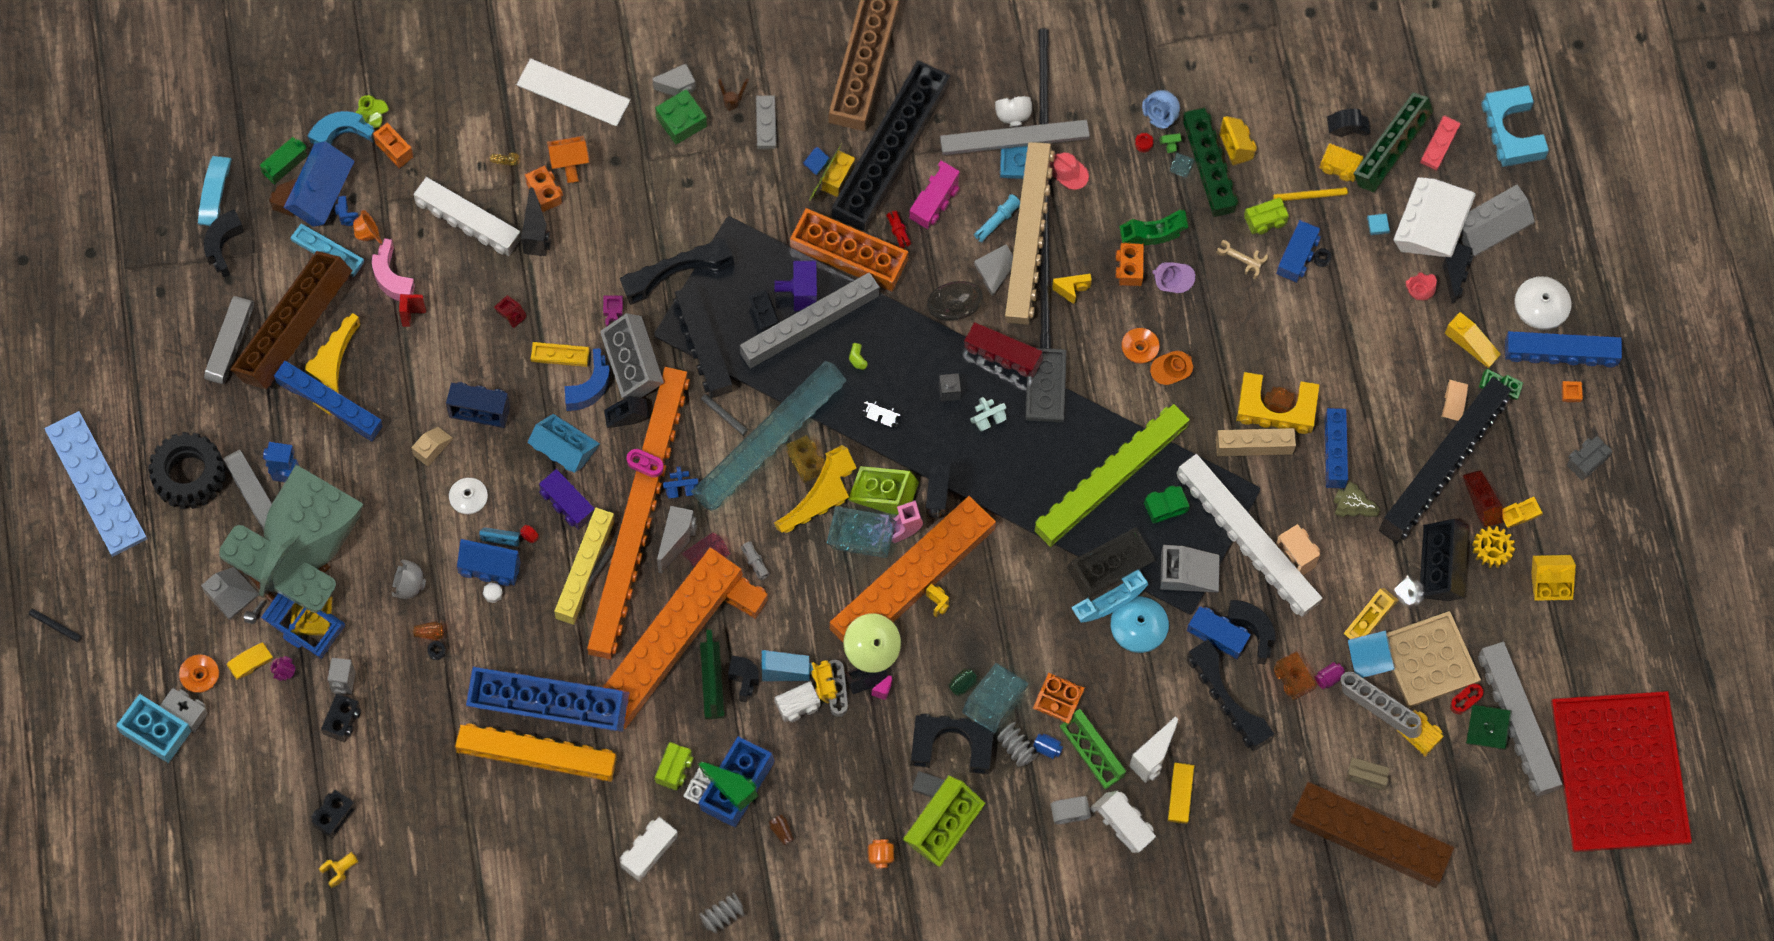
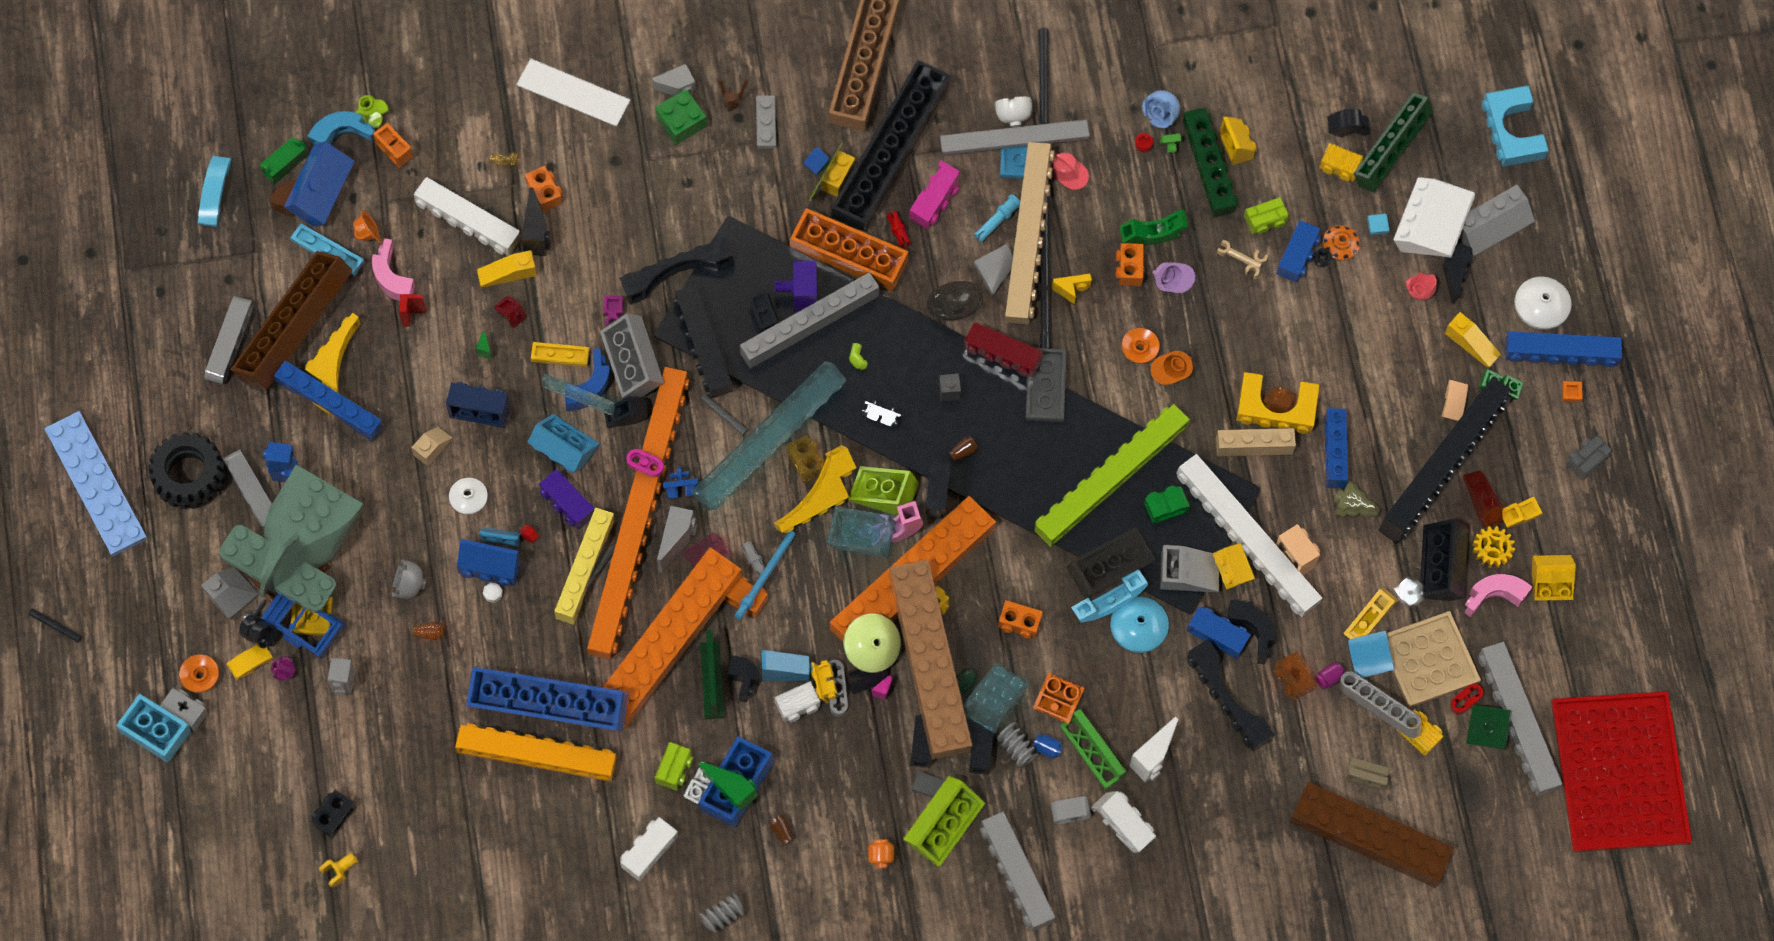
black arch [204,209,244,278] -> none
black brick [321,693,362,742] -> none
blue bracket [335,196,359,226] -> none
black bush [427,641,446,660] -> none
orange brick [547,136,589,183] -> none
light aqua hips [970,397,1007,431] -> none
yellow tile [1168,763,1194,824] -> none
clear light blue tile [1170,153,1194,178] -> none
yellow bar [1273,188,1348,201] -> none
coral plate [1420,116,1461,170] -> none
none -> black wheel [239,615,277,648]
none -> green slope [476,332,491,359]
none -> yellow slope [477,250,536,288]
none -> clear light blue tile [542,374,615,415]
none -> dark azure bar [734,531,795,620]
none -> medium nougat brick [889,560,972,759]
none -> reddish brown cone [949,436,978,461]
none -> light grey brick [980,811,1055,932]
none -> orange brick [998,600,1043,639]
none -> yellow brick [1213,543,1255,590]
none -> orange dish [1323,226,1360,260]
none -> bright pink arch [1464,574,1532,617]

